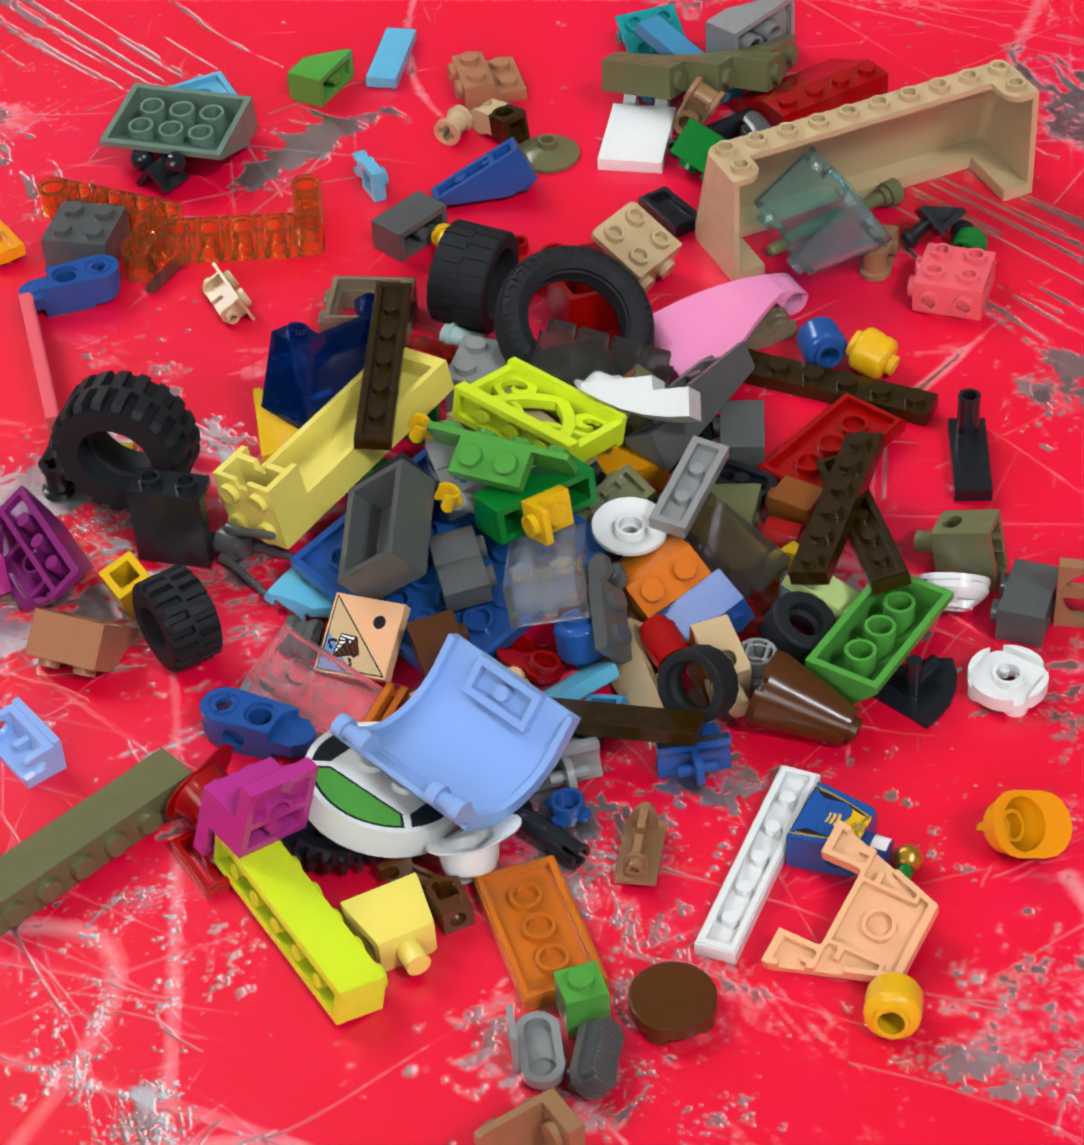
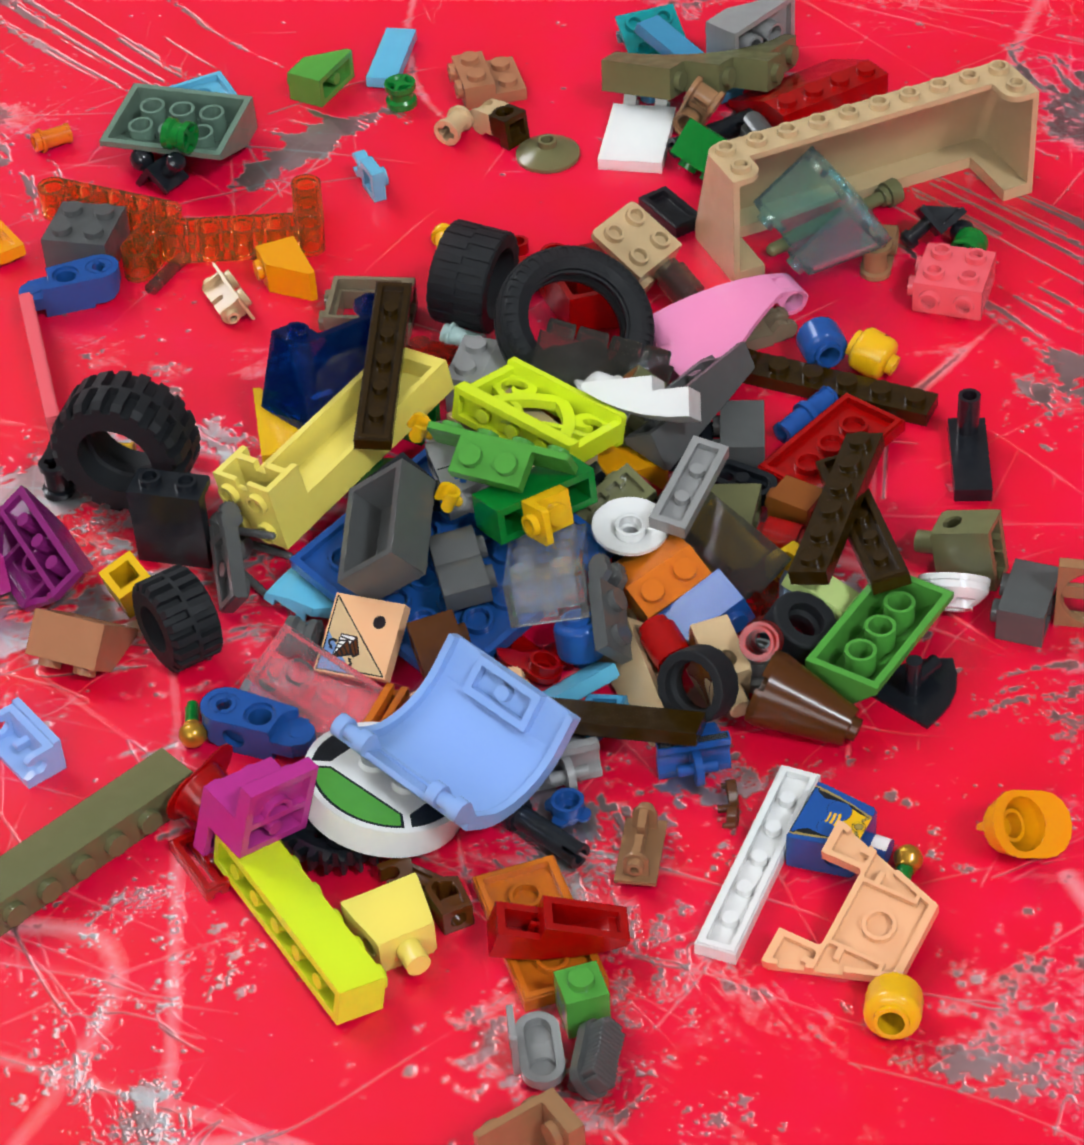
dark grey brick [371,190,448,262] -> none
white piece [426,814,522,885] -> none
blue slope [431,136,538,206] -> none
reddish brown tile [628,962,717,1046] -> none
white plate [967,645,1049,717] -> none
none -> orange pin [30,123,73,153]
none -> green wheel [160,117,199,154]
none -> pearl gold piece [179,700,207,748]
none -> dark grey hinge [208,500,250,613]
none -> light orange slope [252,236,318,301]
none -> green wheel [384,74,417,112]
none -> red slope [487,895,630,960]
none -> clear smoke brick [654,258,704,303]
none -> reddish brown piece [717,779,740,829]
none -> red brick [739,620,784,662]
none -> blue pin [773,386,838,443]

